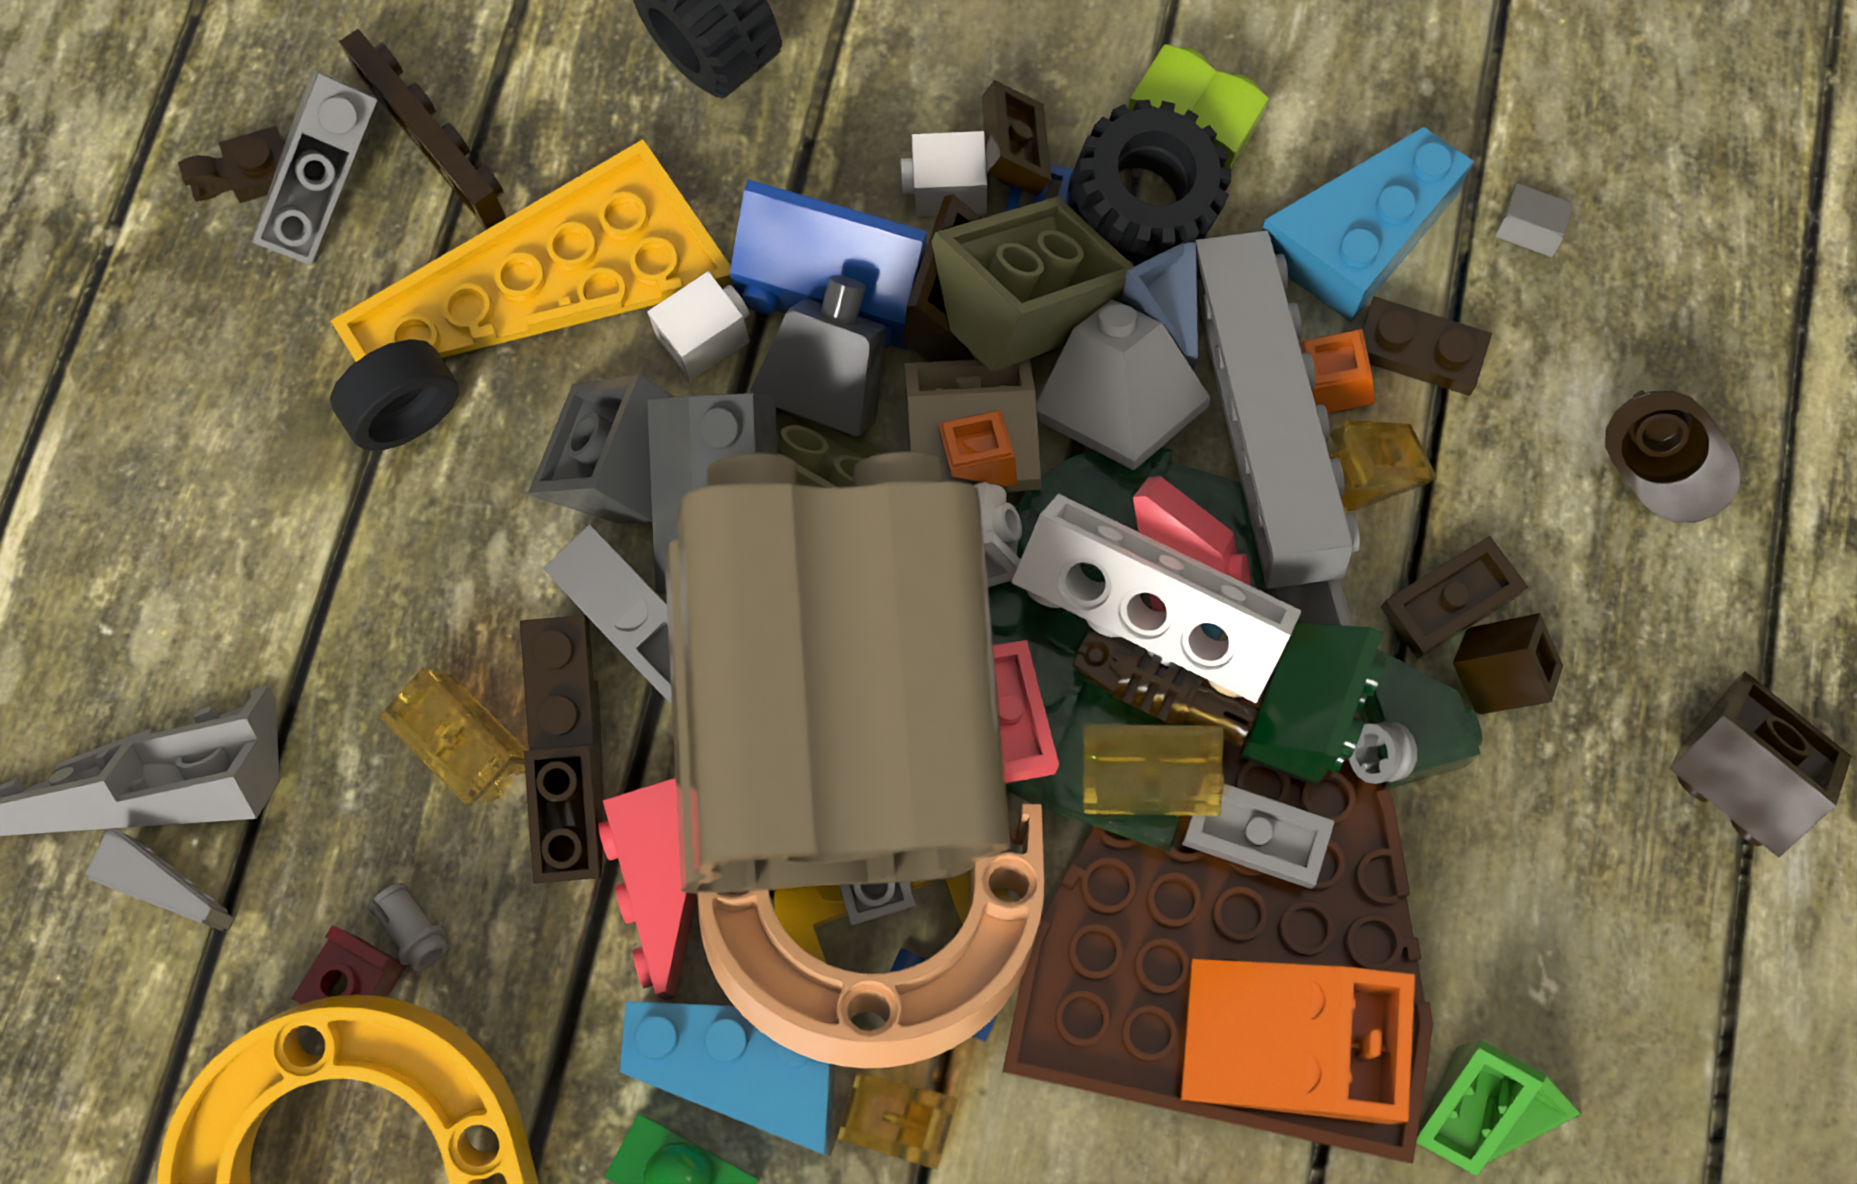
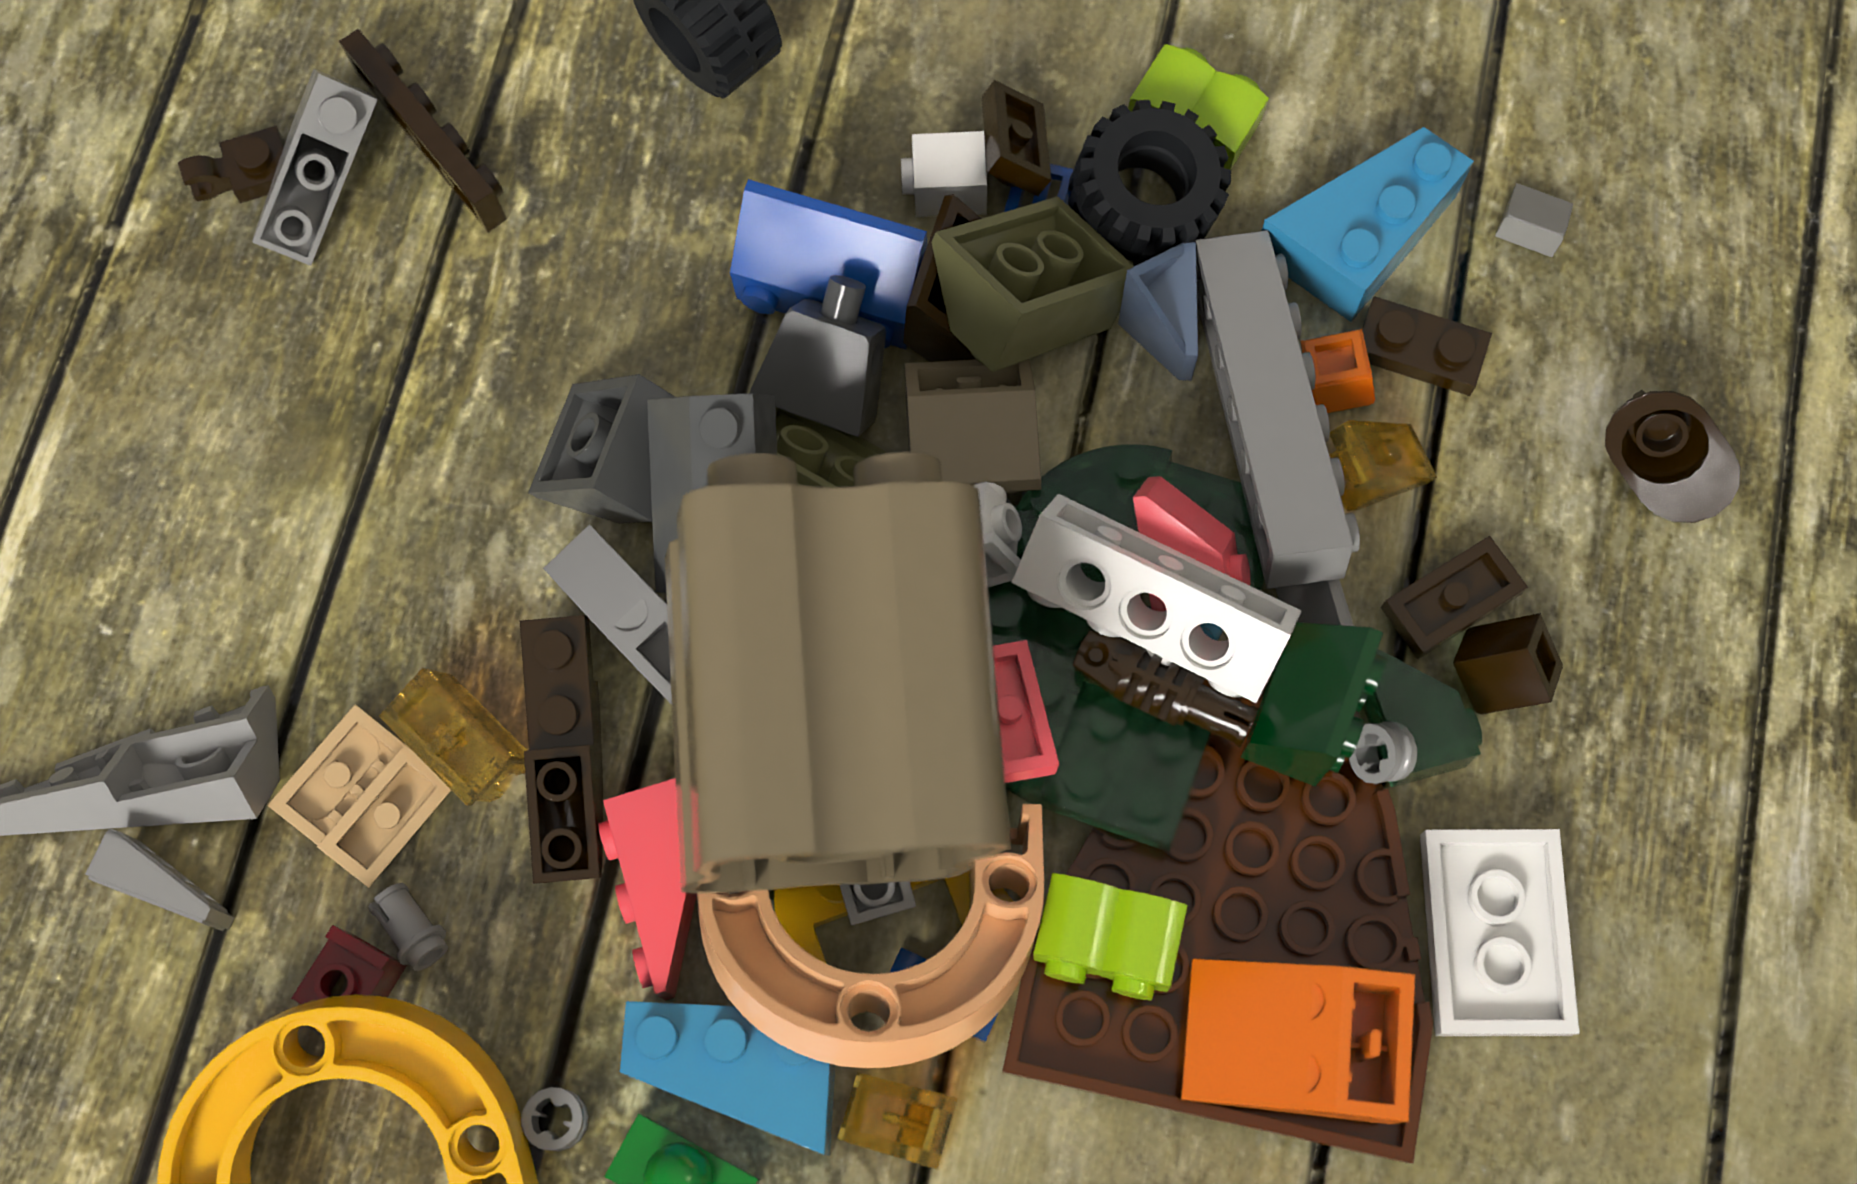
yellow wing [330,139,733,362] -> none
black tyre [330,339,459,451] -> none
white brick [647,271,750,382] -> none
orange slope [938,410,1017,487] -> none
light grey slope [1036,299,1210,470] -> none
clear yellow hinge [1083,724,1224,816] -> none
light grey plate [1182,777,1335,889] -> none
bright green slope [1416,1039,1581,1176] -> none
dark brown slope [1669,671,1852,858] -> none
none -> tan slope [267,704,456,888]
none -> light grey bush [521,1087,589,1151]
none -> lime brick [1033,873,1187,1000]
none -> white plate [1420,829,1580,1036]

